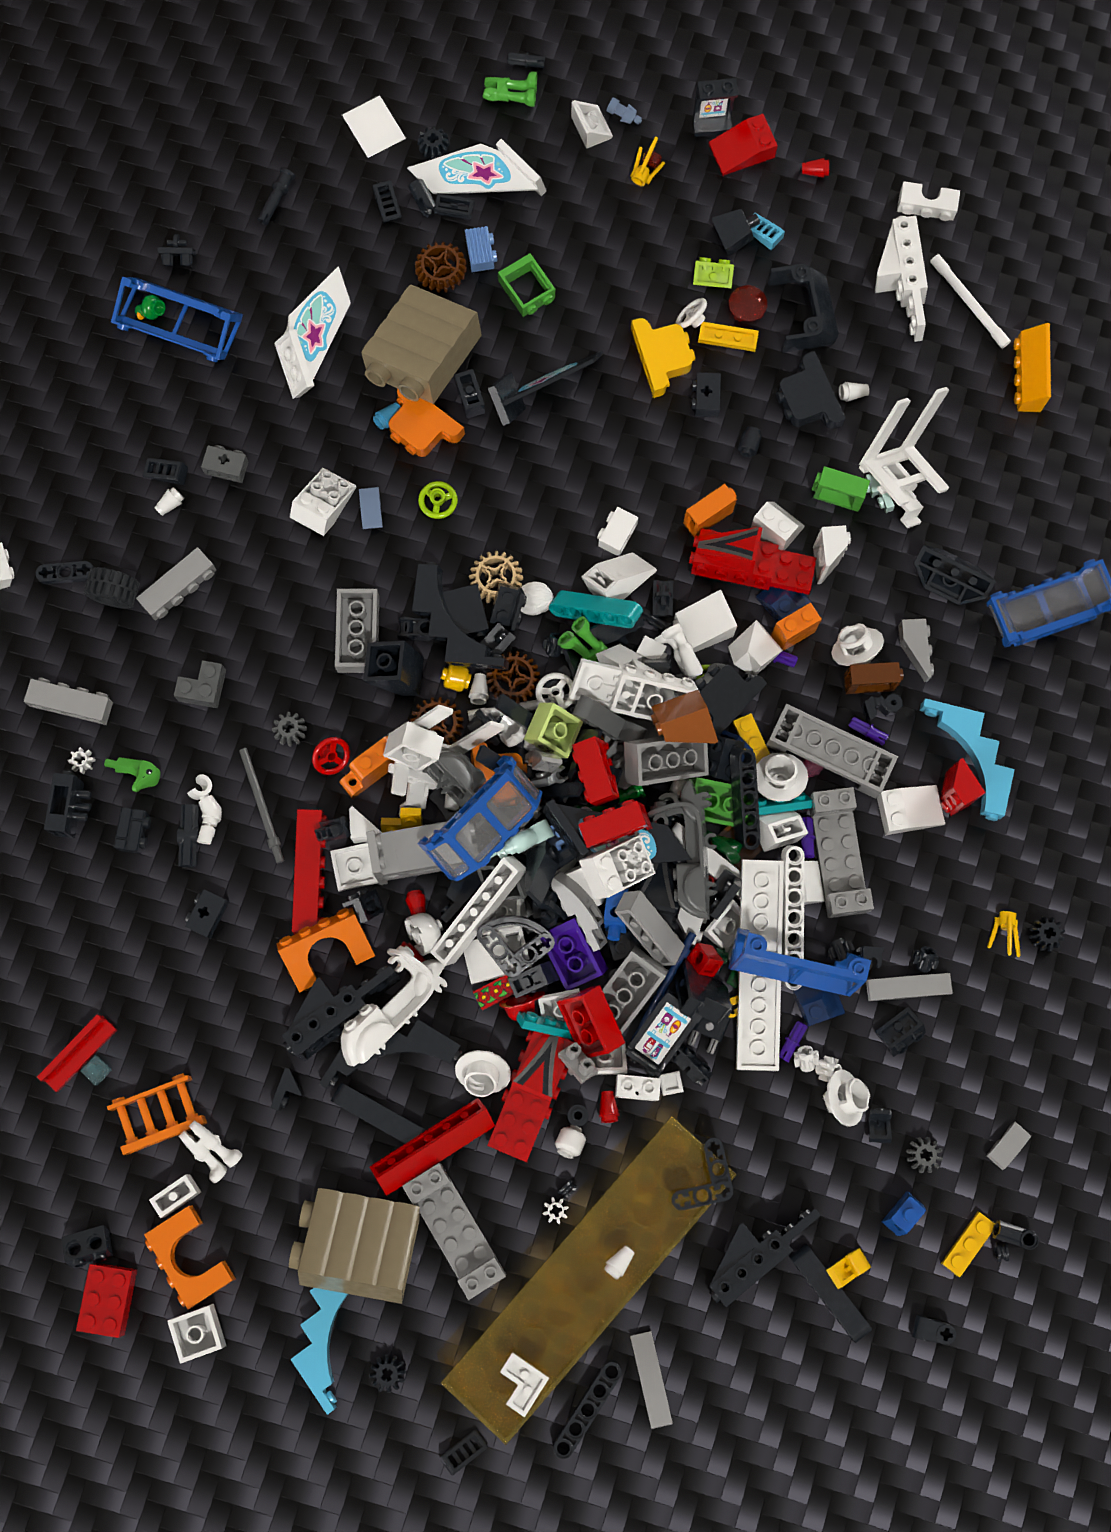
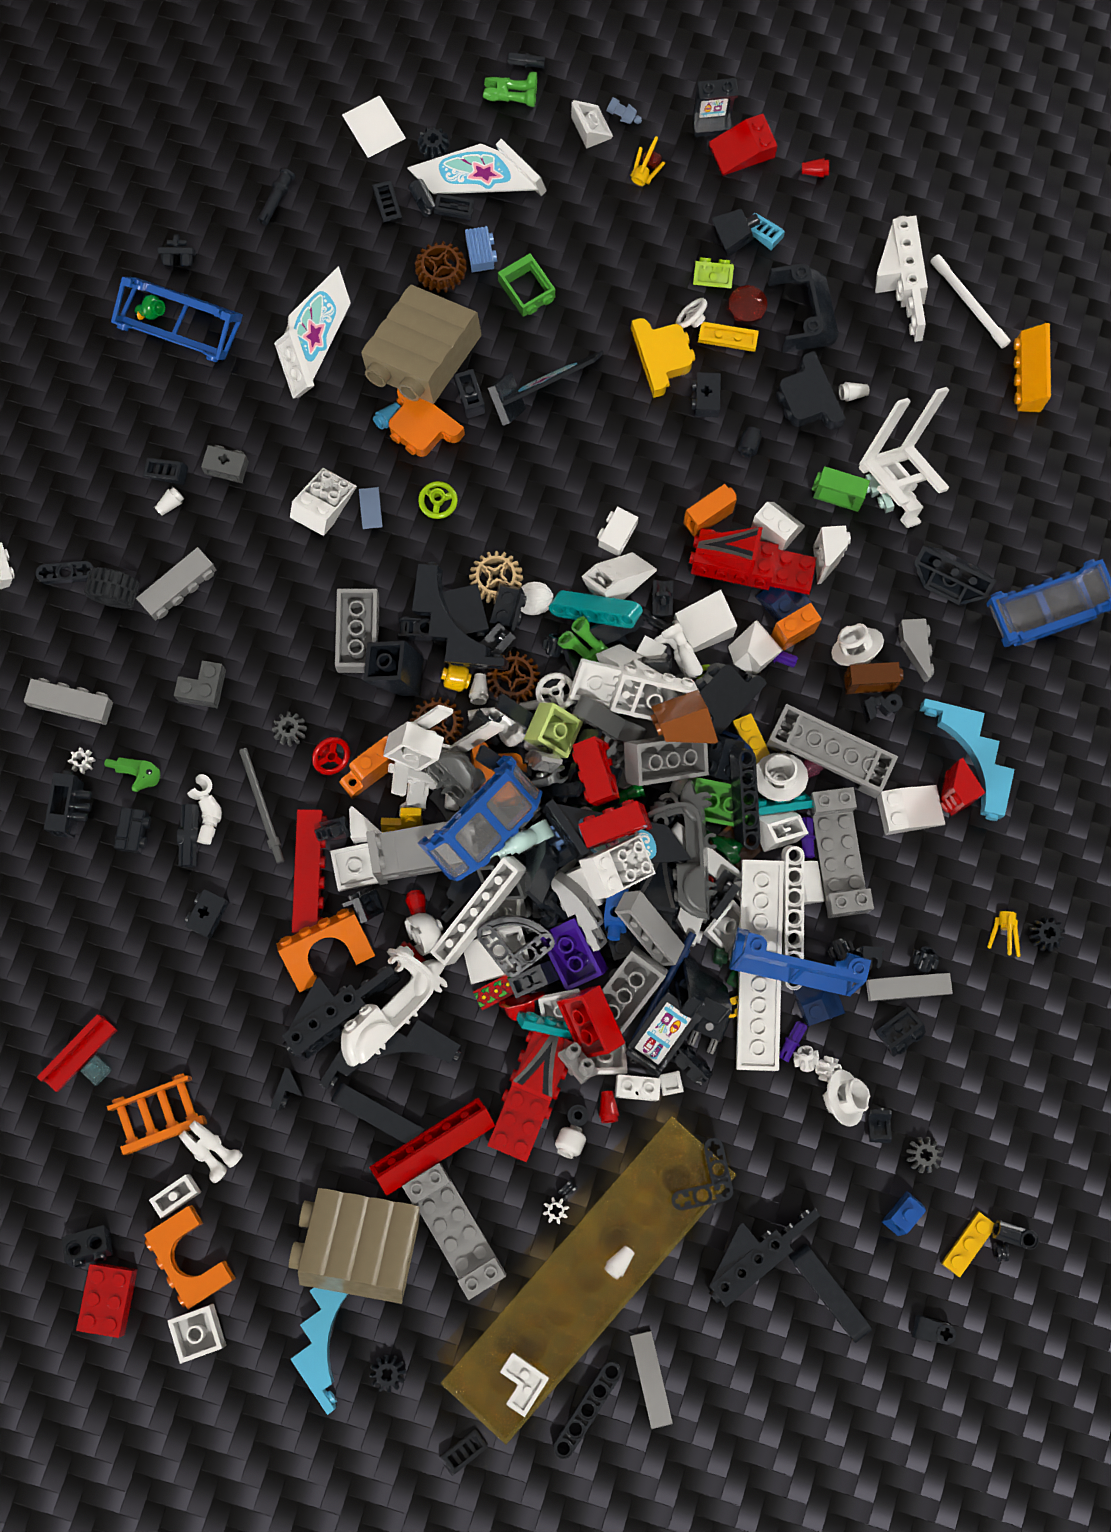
white helmet [455,1050,511,1097] -> none
red brick [687,943,724,977] -> none
yellow plate [826,1248,871,1289] -> none
dark purple axle [849,717,889,746] -> none
white arch [897,182,960,221] -> none
light grey slope [986,1122,1031,1170] -> none

